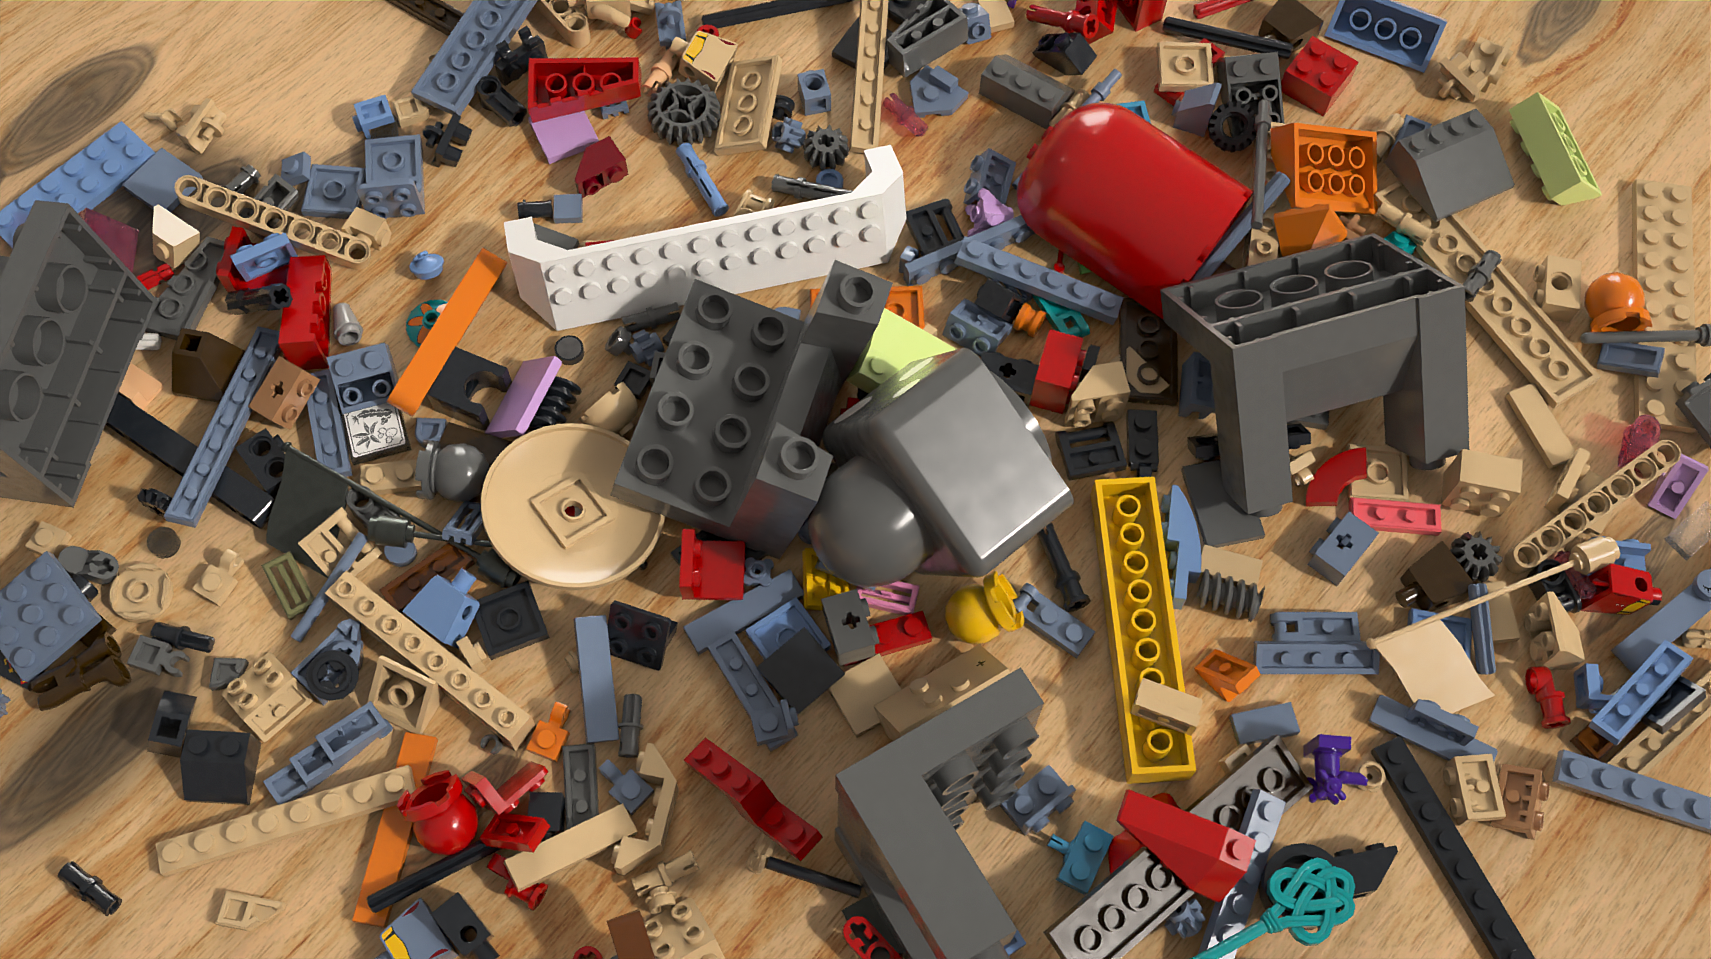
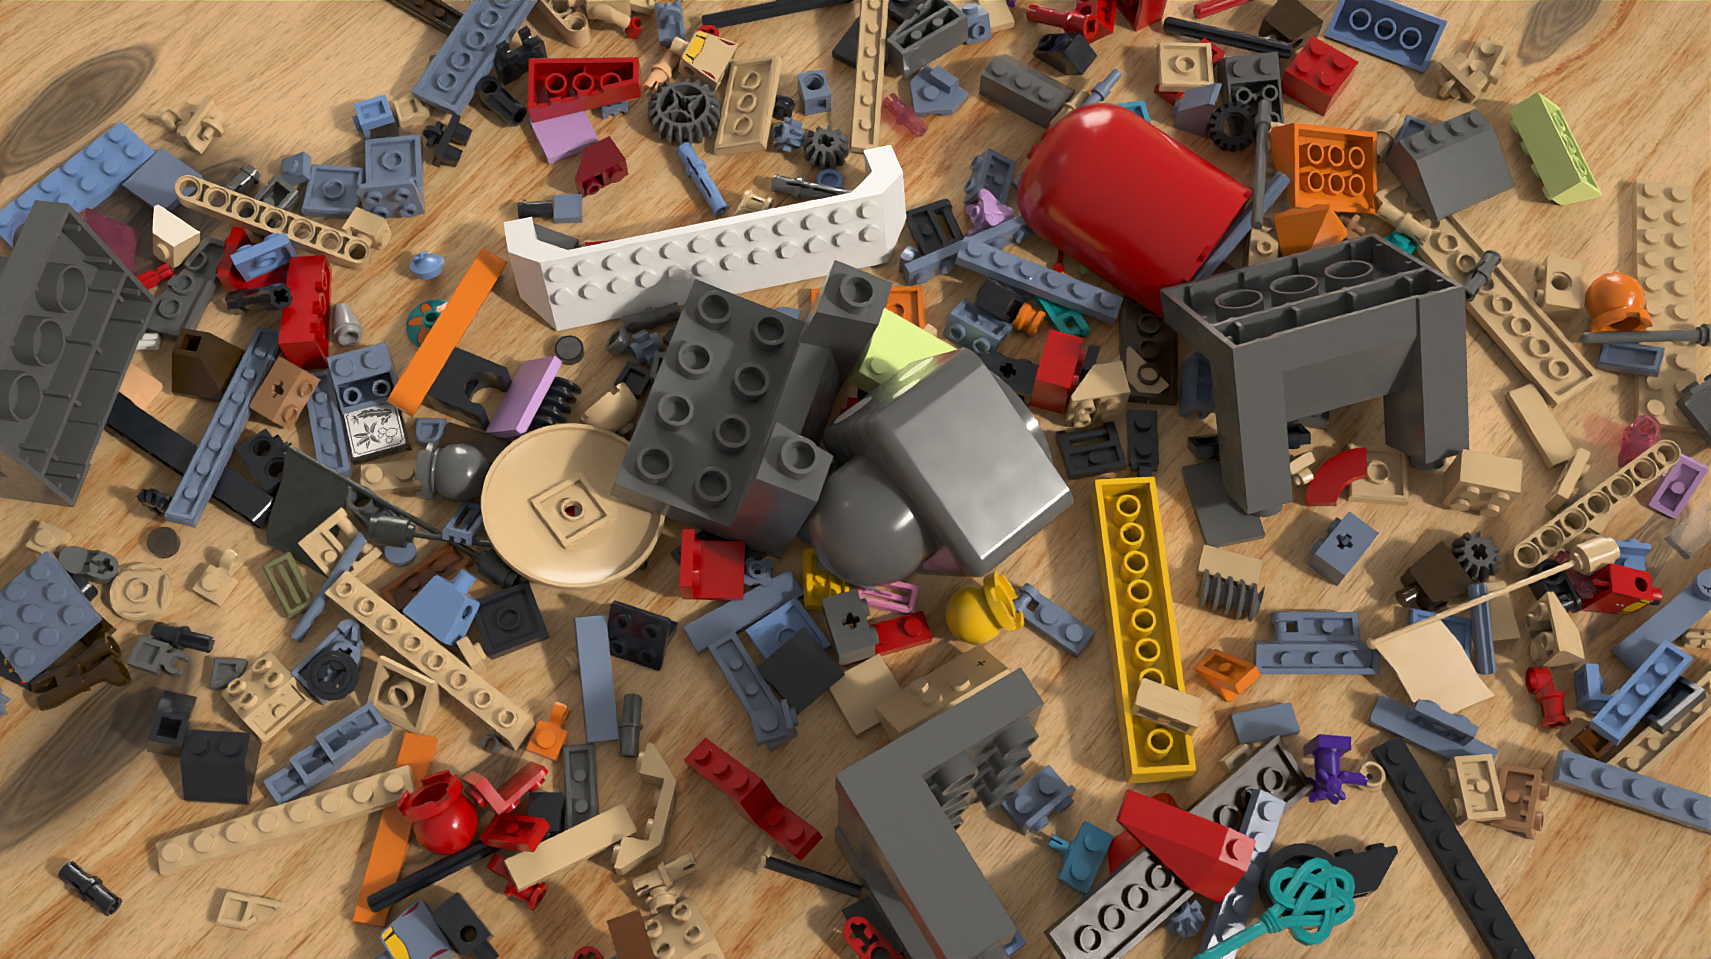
sand blue plate [599,759,654,815] -> none
black pin [1037,522,1091,612] -> none
medium blue slope [1161,485,1201,610] -> none
coral tile [1348,497,1442,536] -> none

